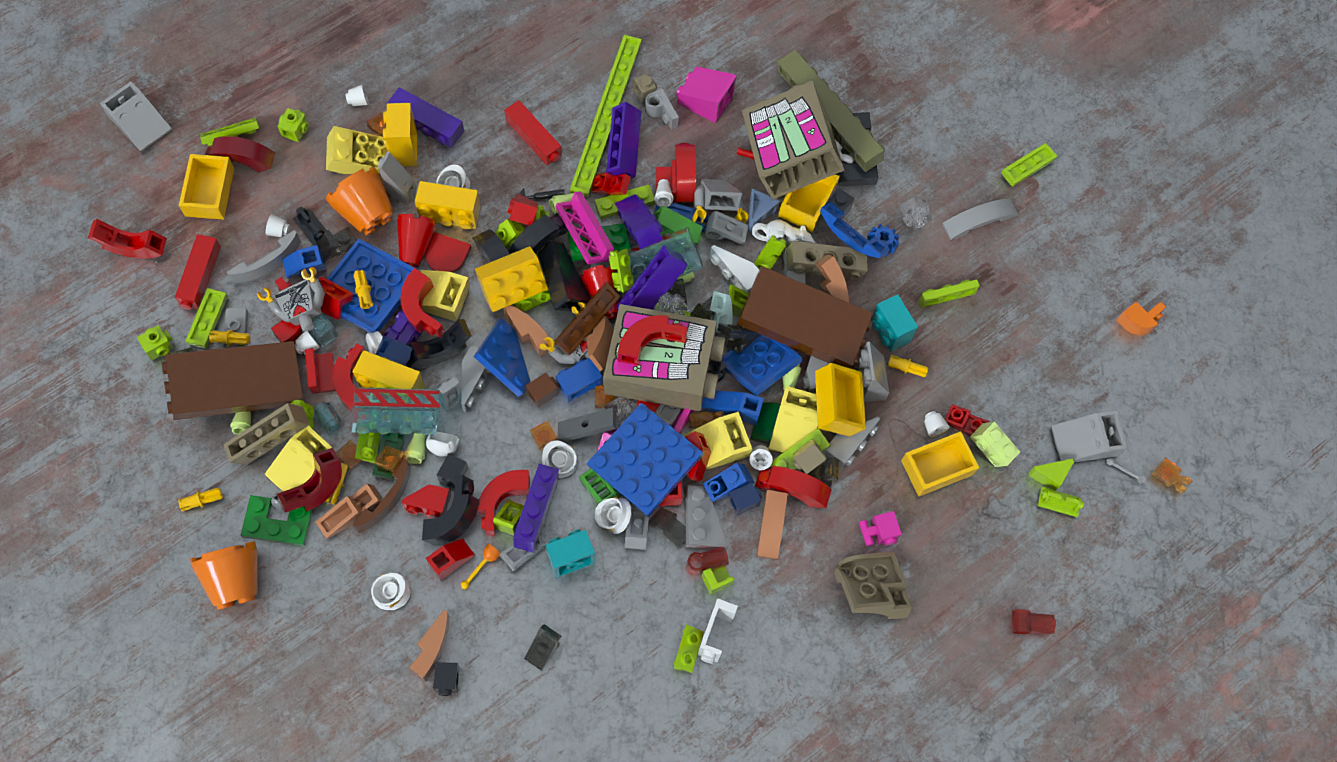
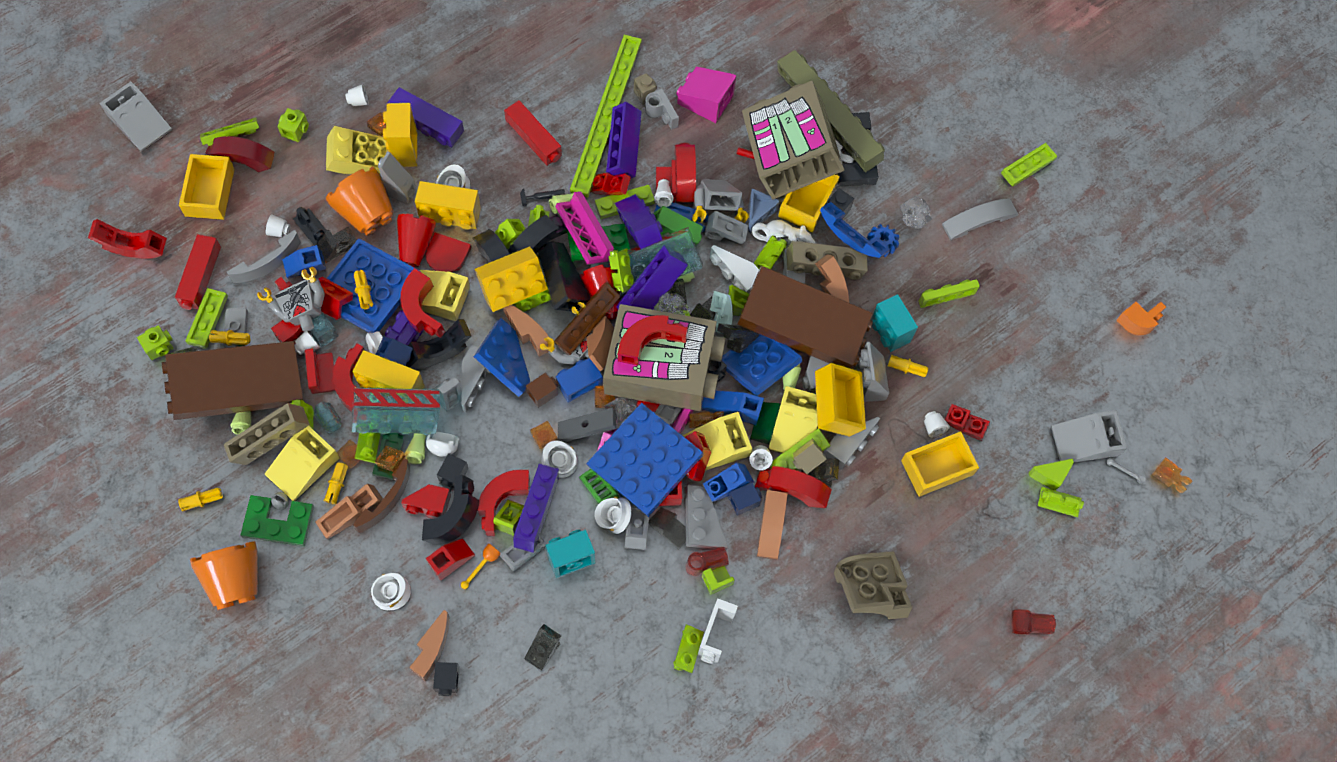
dark red arch [277,448,342,513] -> none
red slope [507,193,538,226] -> none
dark pink brick [859,511,902,546] -> none
yellowish green brick [970,421,1020,467] -> none

